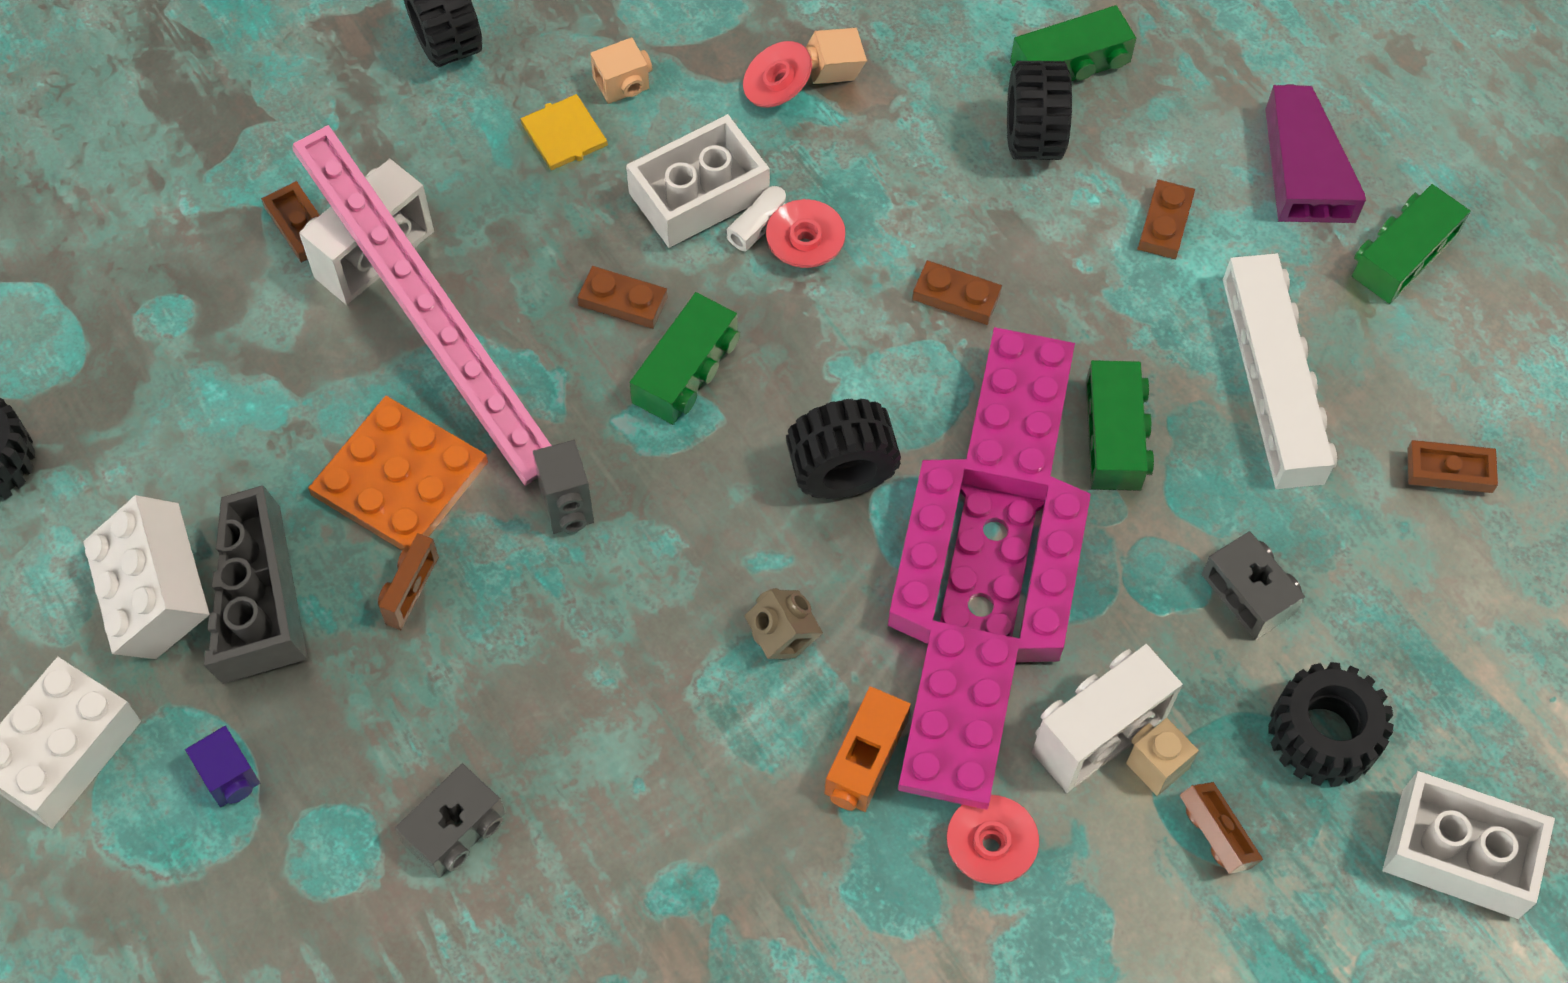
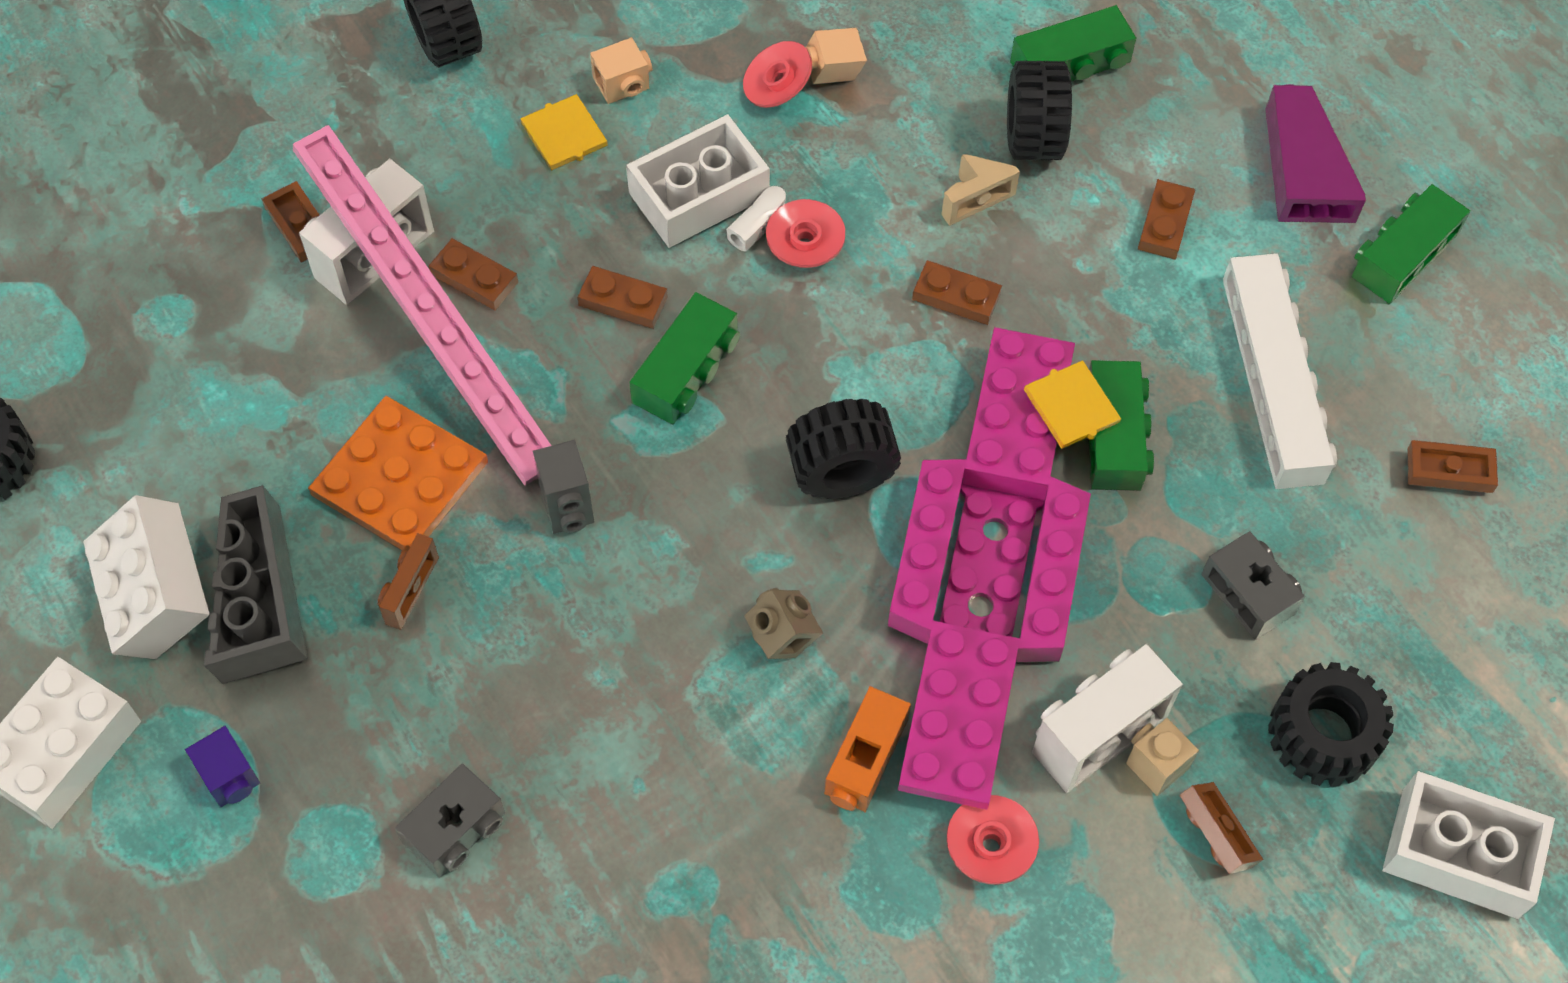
none -> dark orange plate [428,238,518,311]
none -> tan slope [941,154,1020,226]
none -> yellow piece [1024,360,1121,449]

